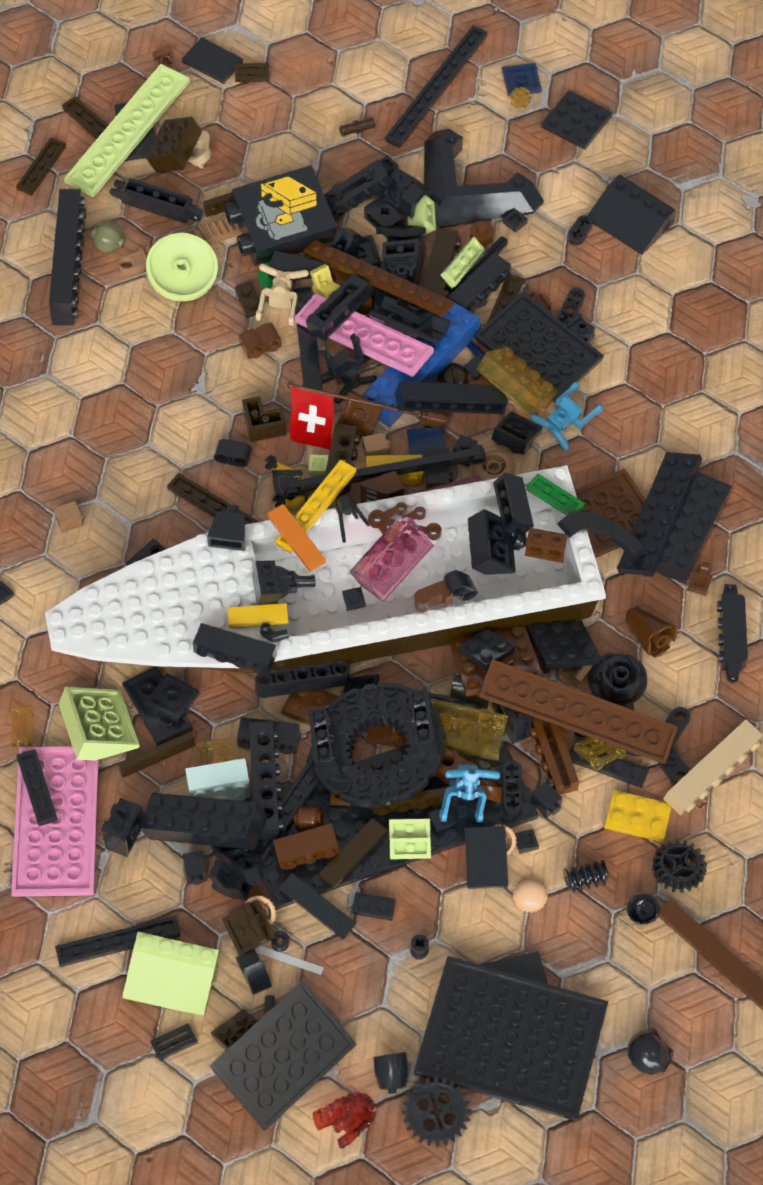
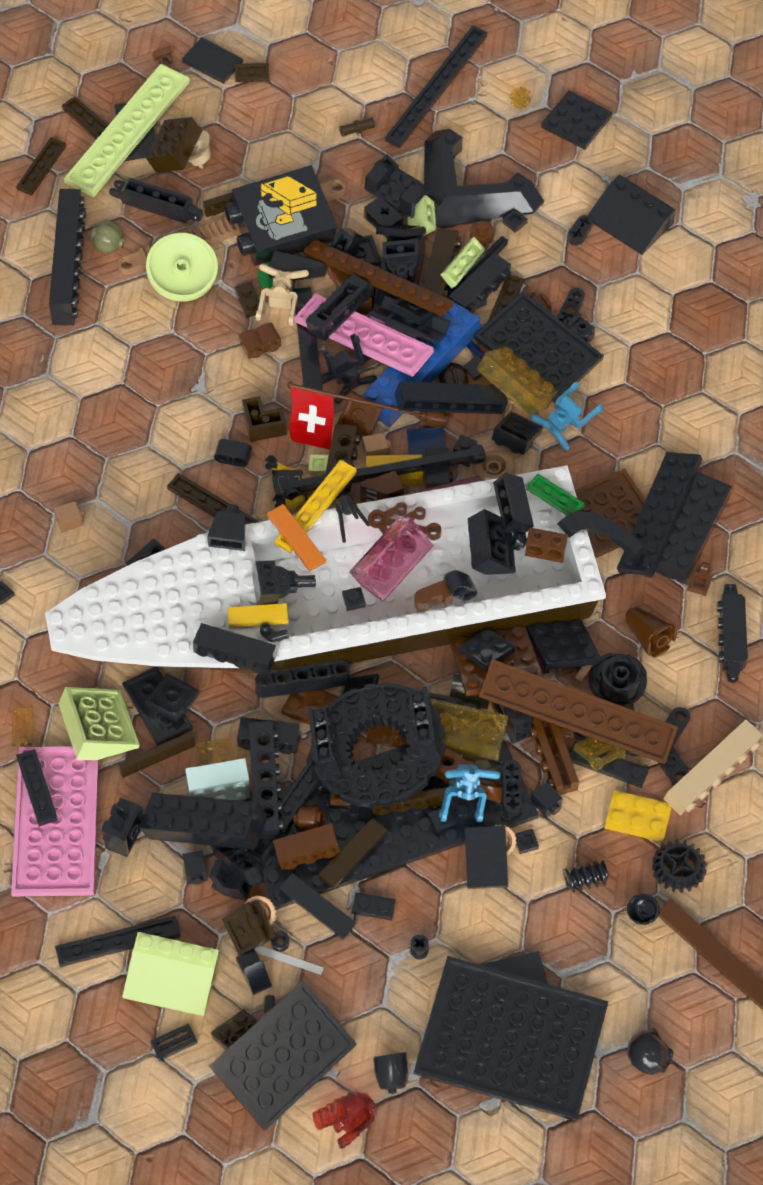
light yellow brick [310,264,340,299] -> none
black brick [324,159,393,220] -> none
yellowish green slope [389,819,431,859] -> none
black gear [402,1076,471,1147] -> none
dark blue tile [502,63,542,97] -> none
light nougat hat [513,879,548,913] -> none

